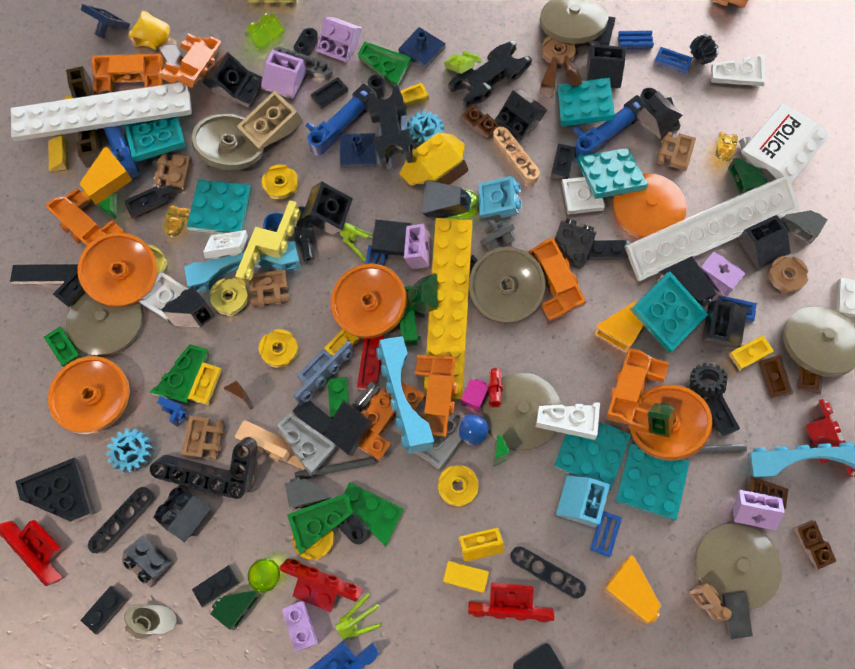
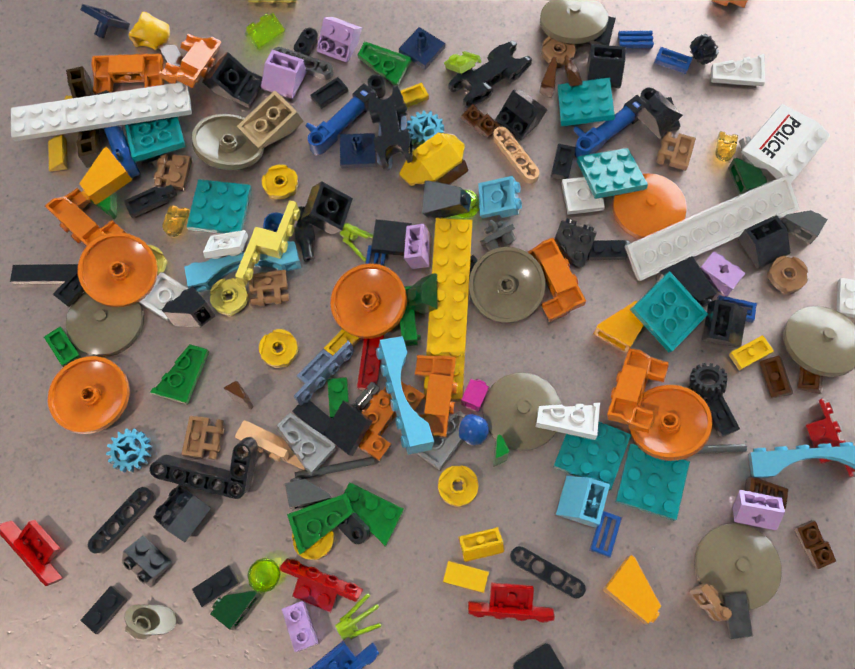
black plate [15,458,93,523] -> none
blue bracket [157,396,187,427] -> none
yellow plate [188,362,222,406] -> none
red pin [488,368,503,408] -> none
dark green slope [647,403,676,438] -> none

